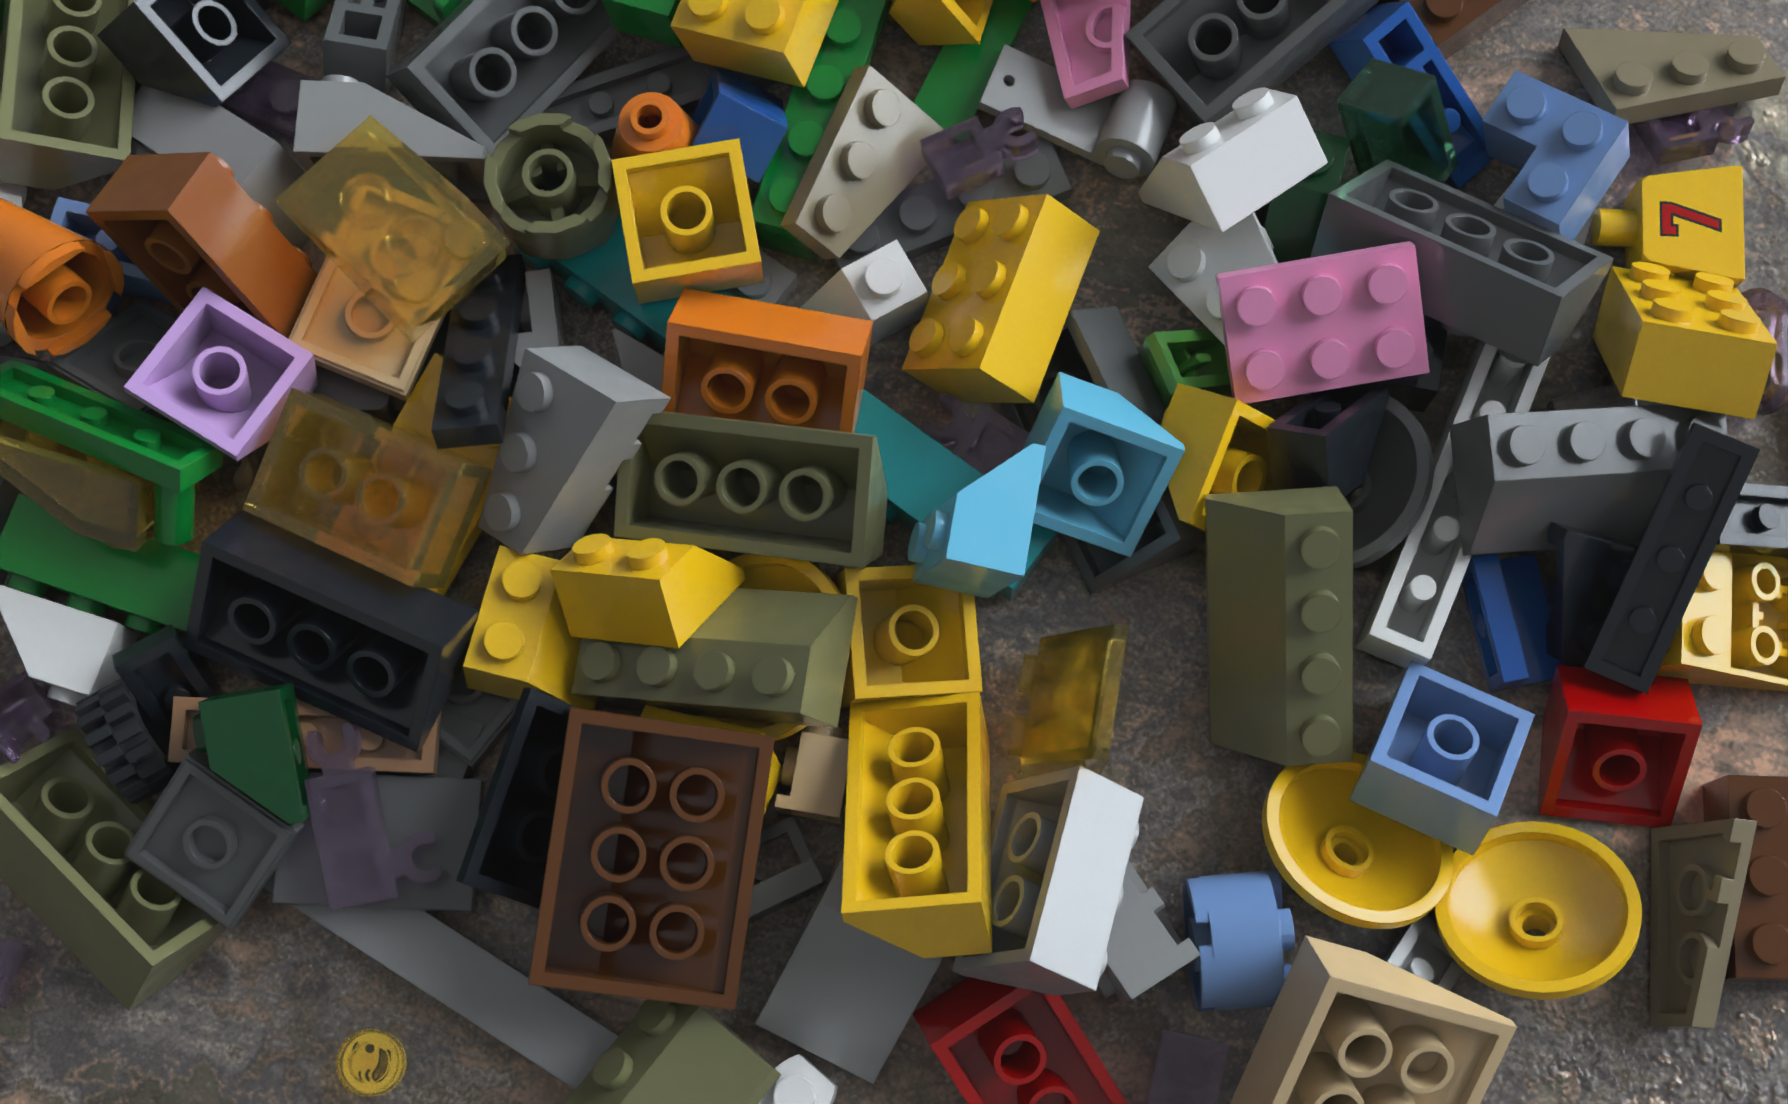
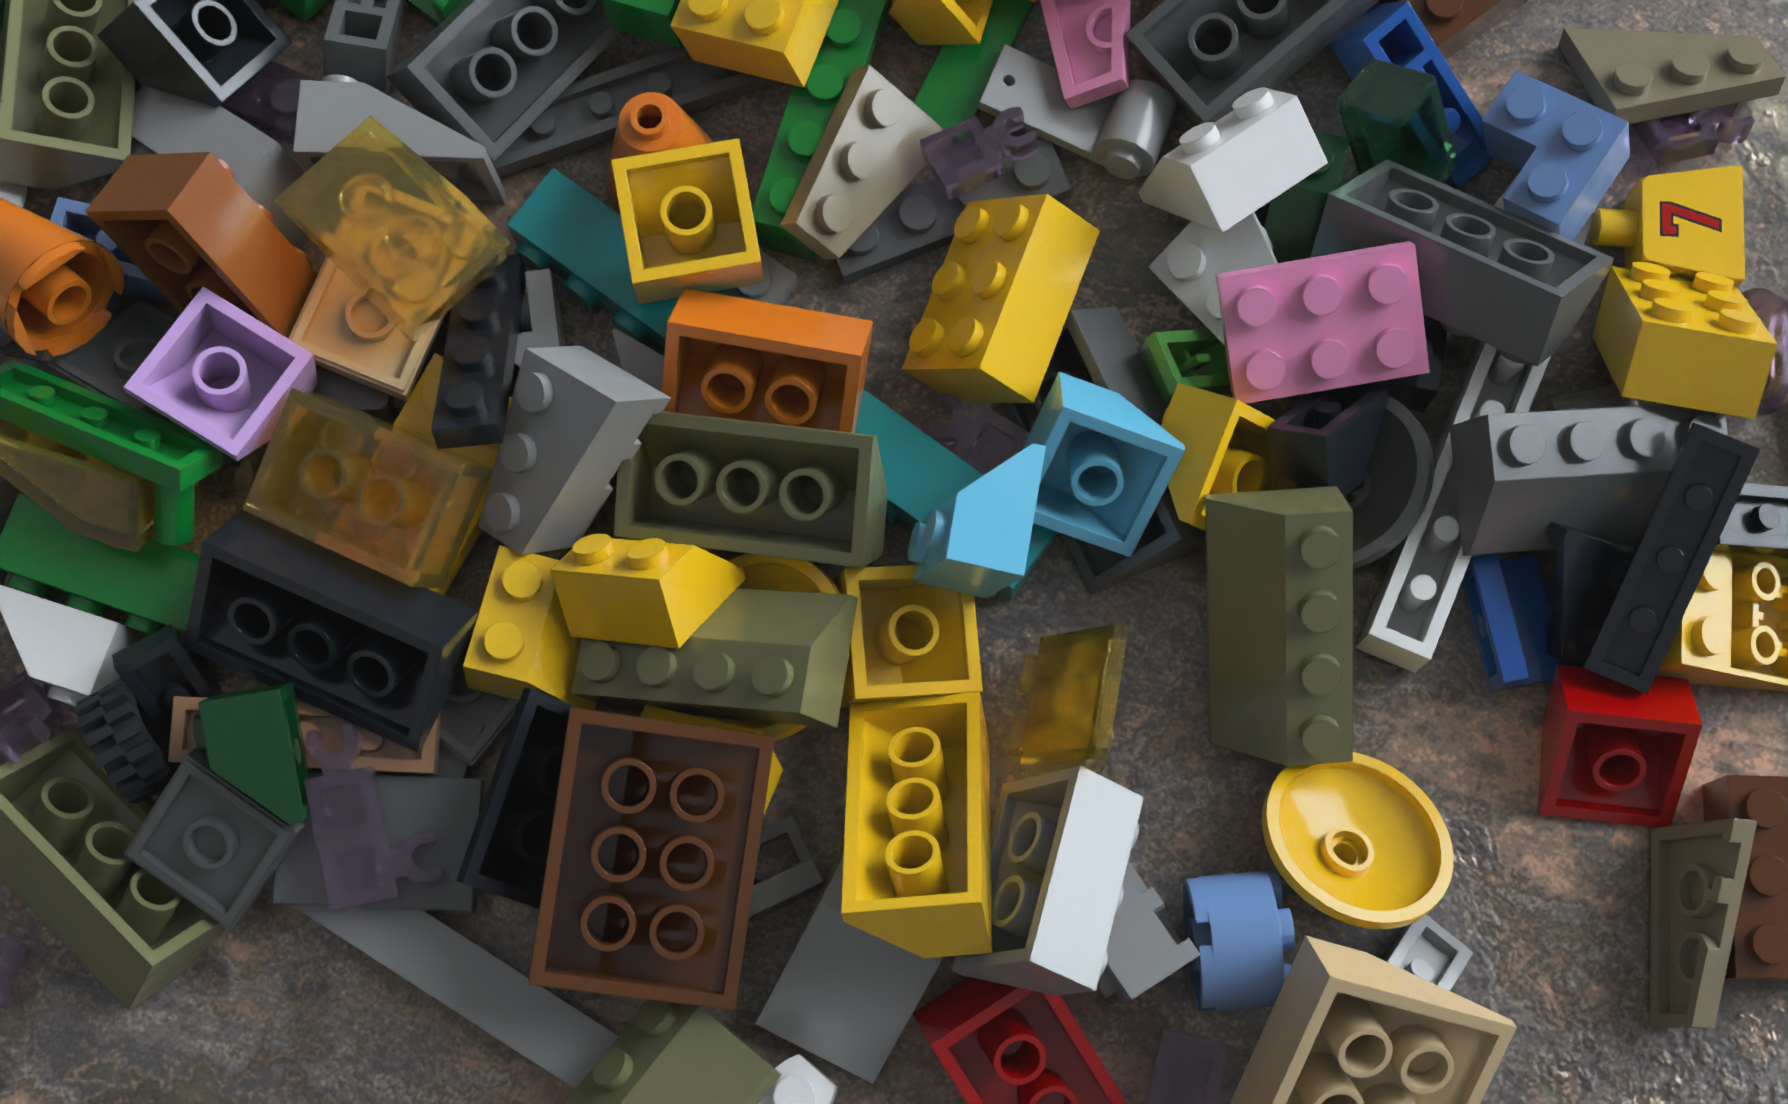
clear yellow tile [336,1029,407,1097] -> none
olive brick [484,113,620,259] -> none
blue panel [691,67,788,183] -> none
tan brick [775,726,848,825] -> none
white slope [800,239,928,346] -> none
medium blue brick [1349,660,1535,856] -> none
yellow dish [1434,821,1642,1000] -> none

